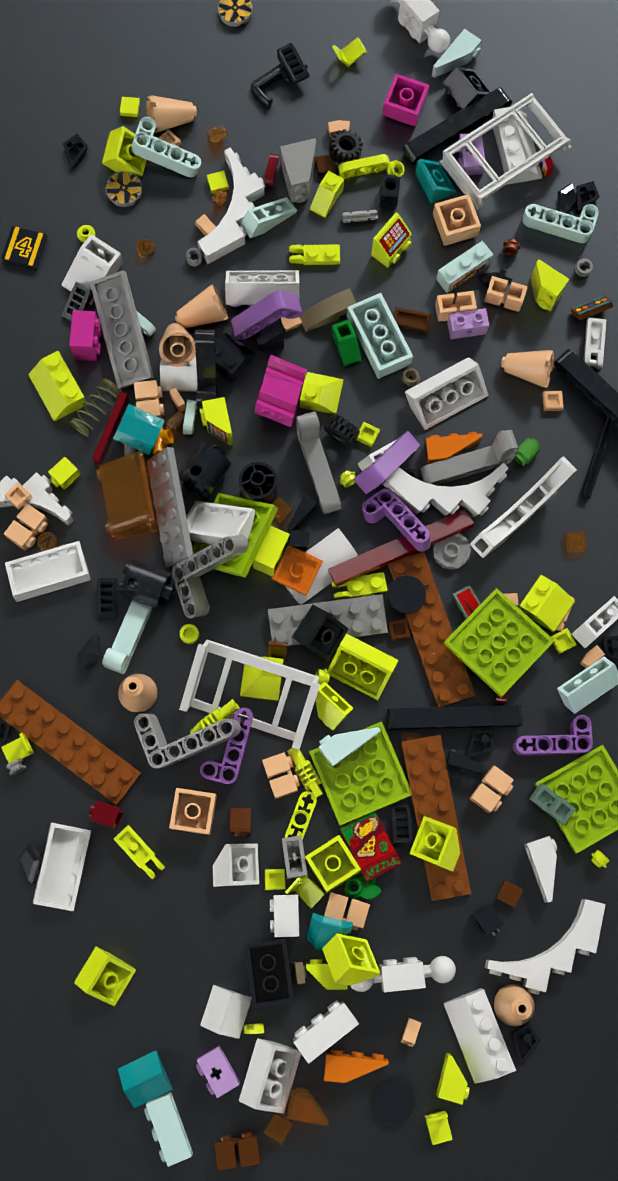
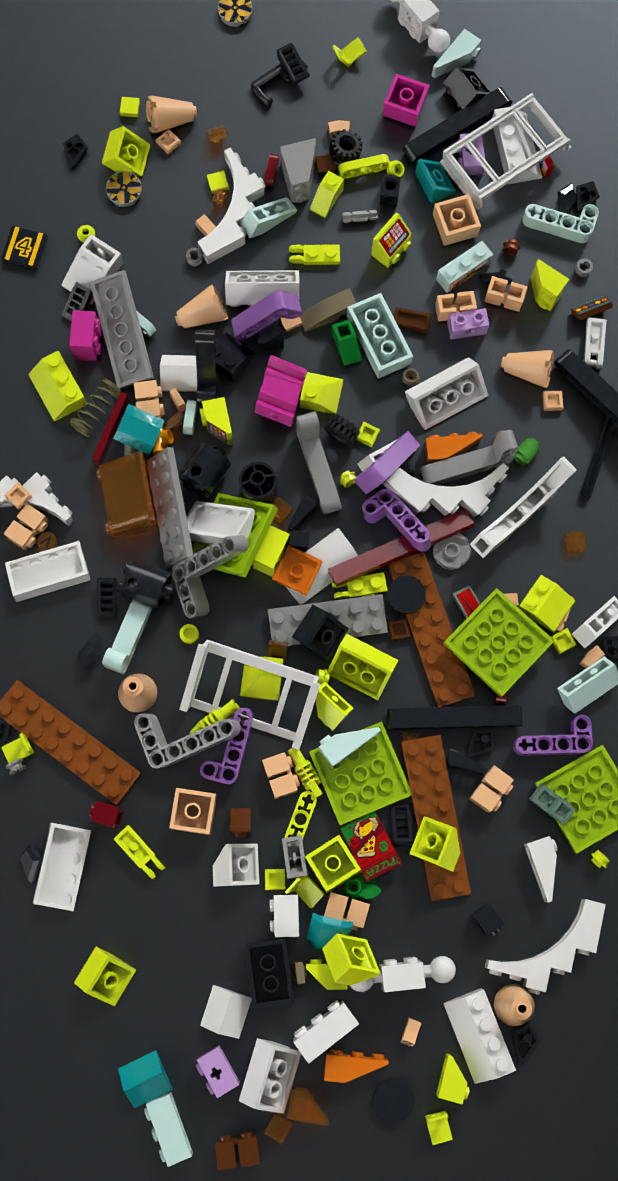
neon yellow brick [48,457,80,490] -> none
light aqua beam [131,117,201,178] -> none
clear orange tile [136,238,155,258] -> none
light nougat cone [159,323,196,367] -> none
neon yellow tile [243,1023,264,1034] -> none
reddish brown tile [496,880,523,908] -> none

